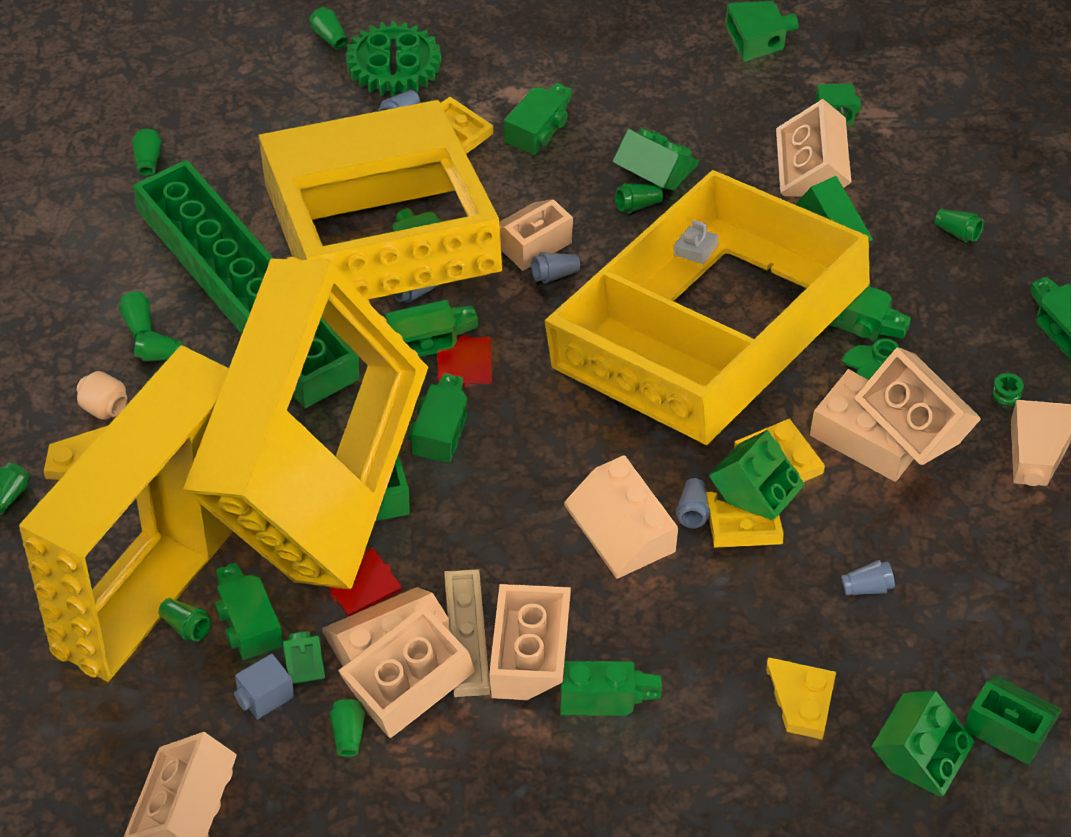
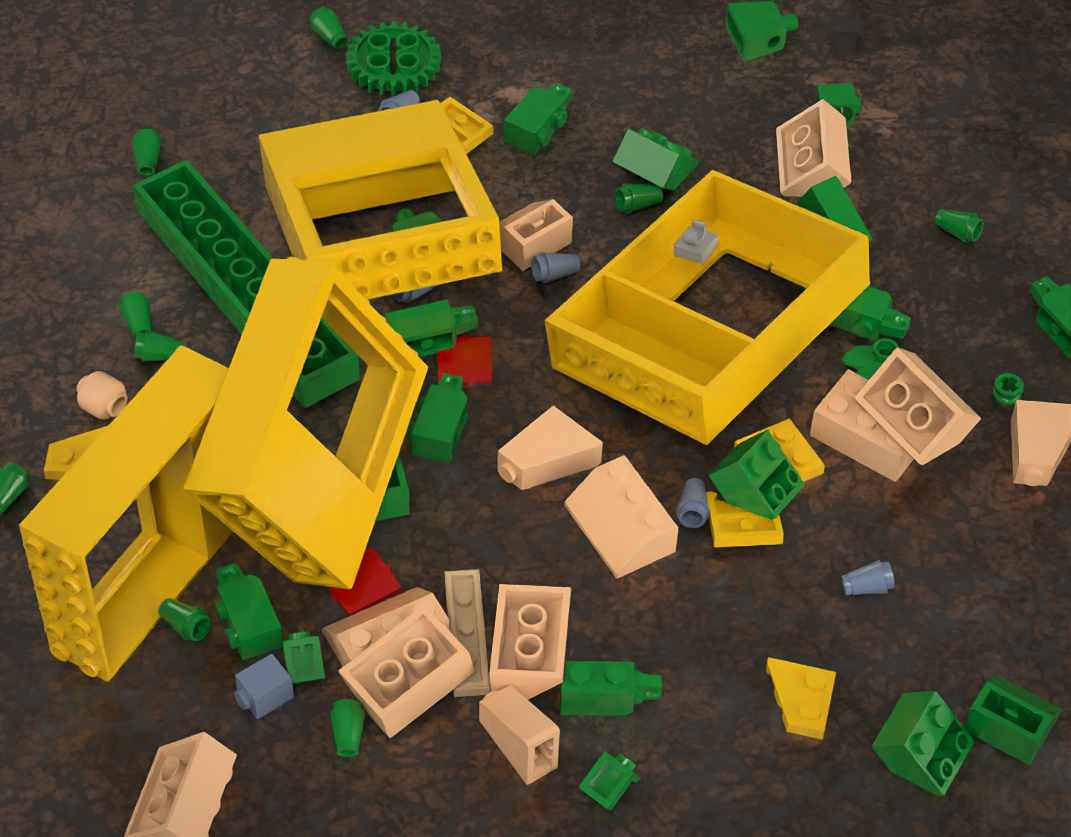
none -> light nougat slope [479,685,560,785]
none -> light nougat slope [497,406,603,490]
none -> green bracket [579,751,641,811]

